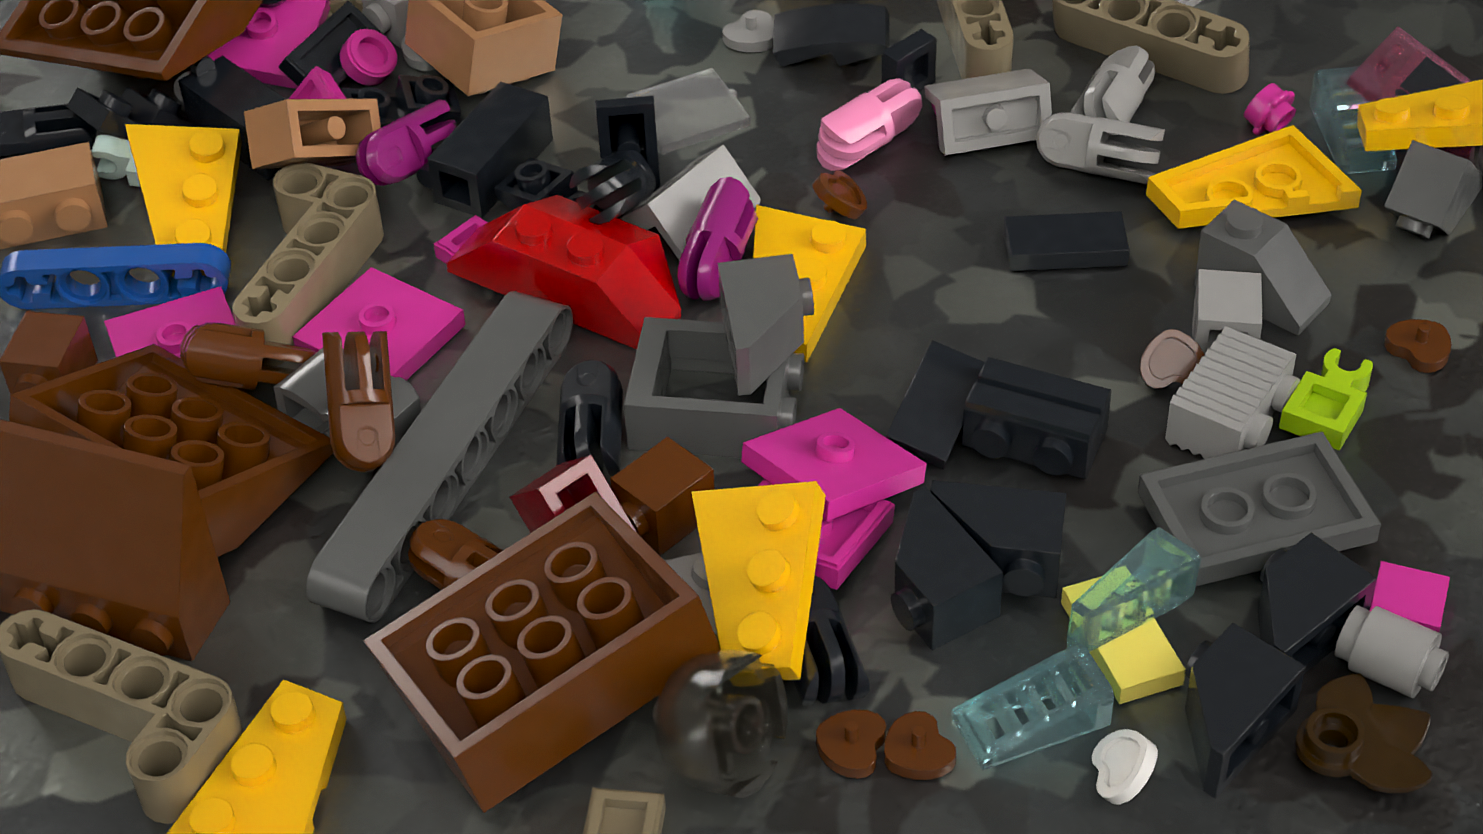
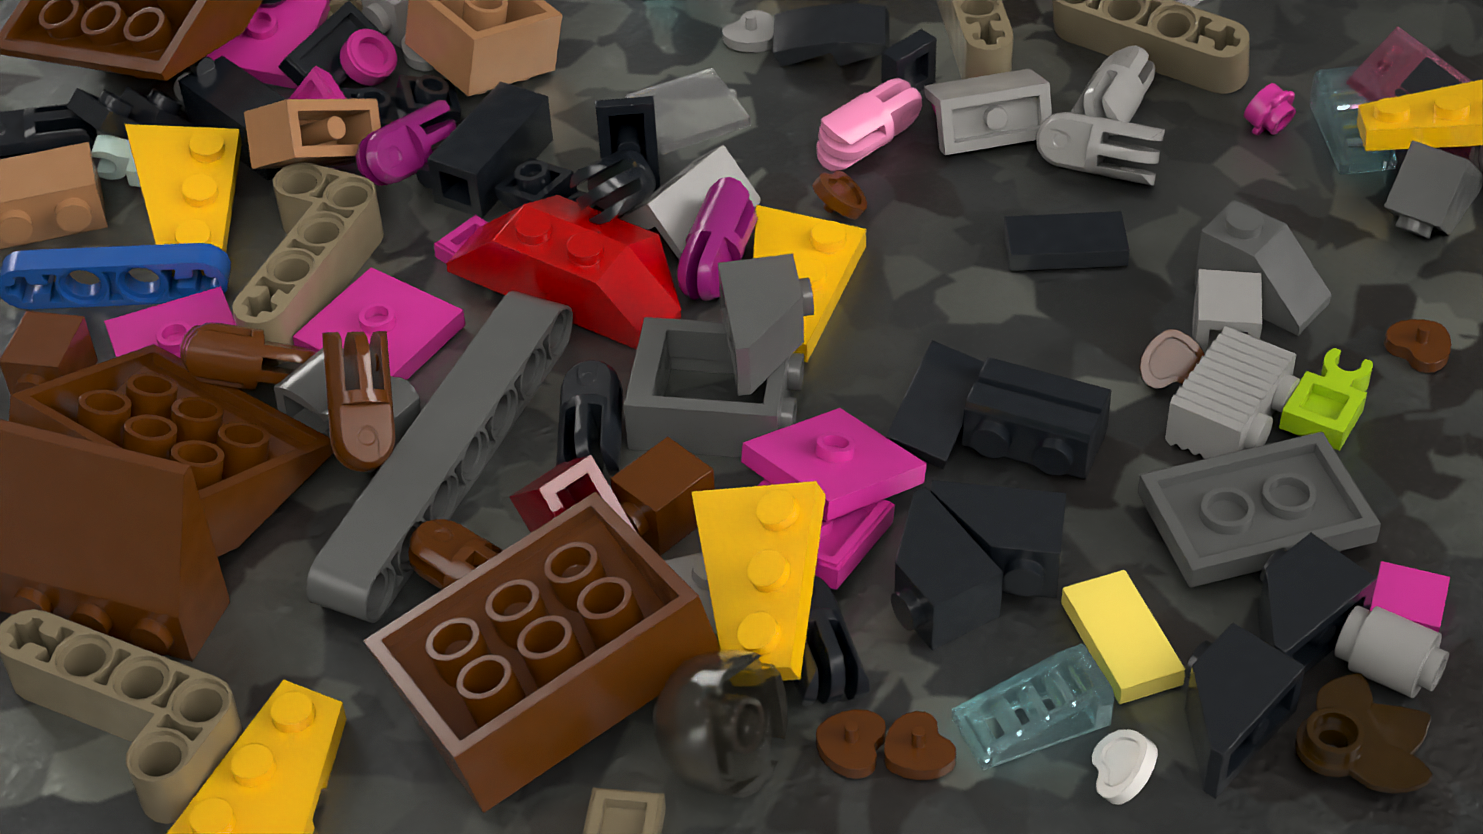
clear light blue slope [1066,527,1201,658] -> none
yellow wing [1146,125,1362,229] -> none

